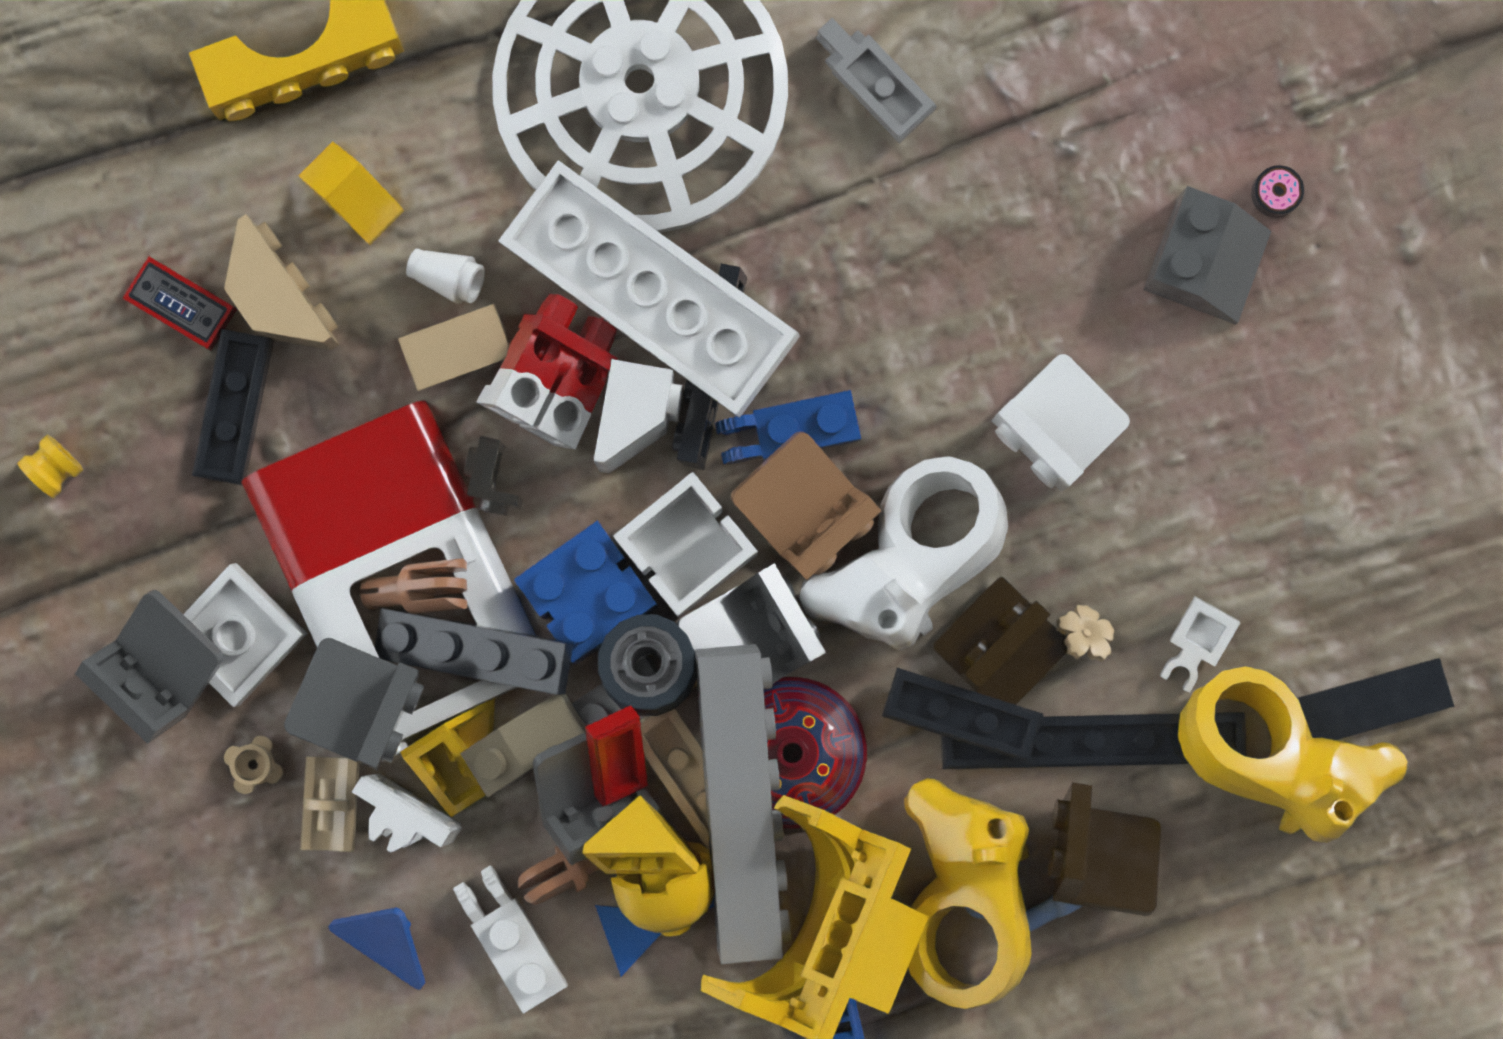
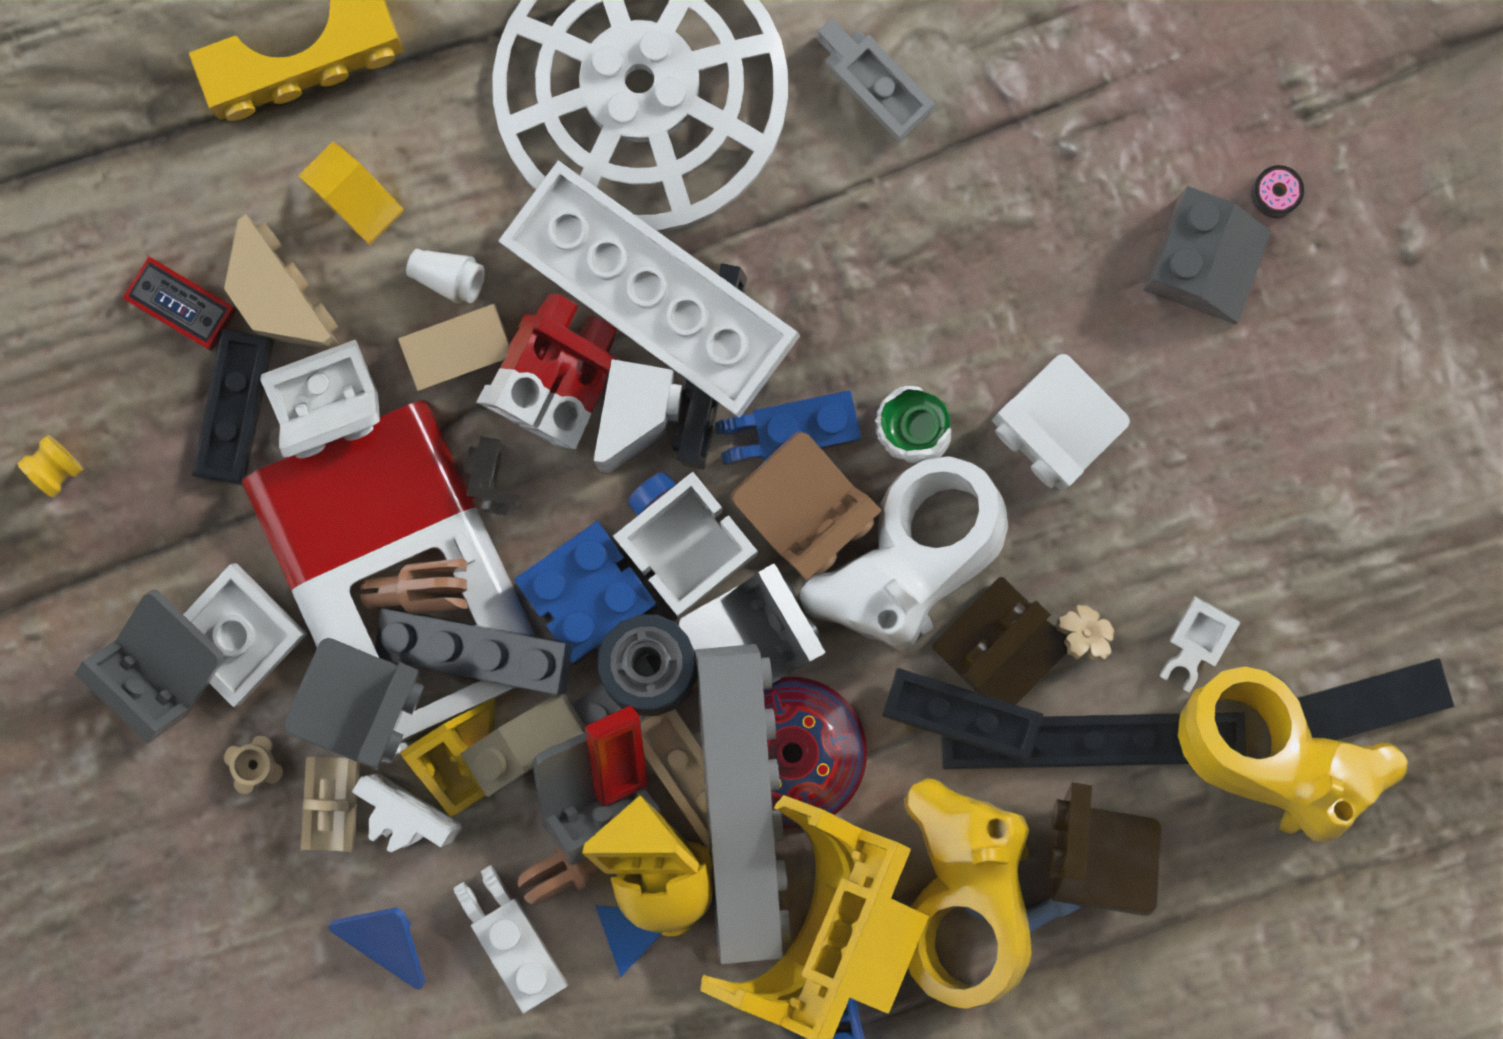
none -> white bracket [261,339,380,459]
none -> blue tile [628,472,677,516]
none -> green hair [875,386,952,464]

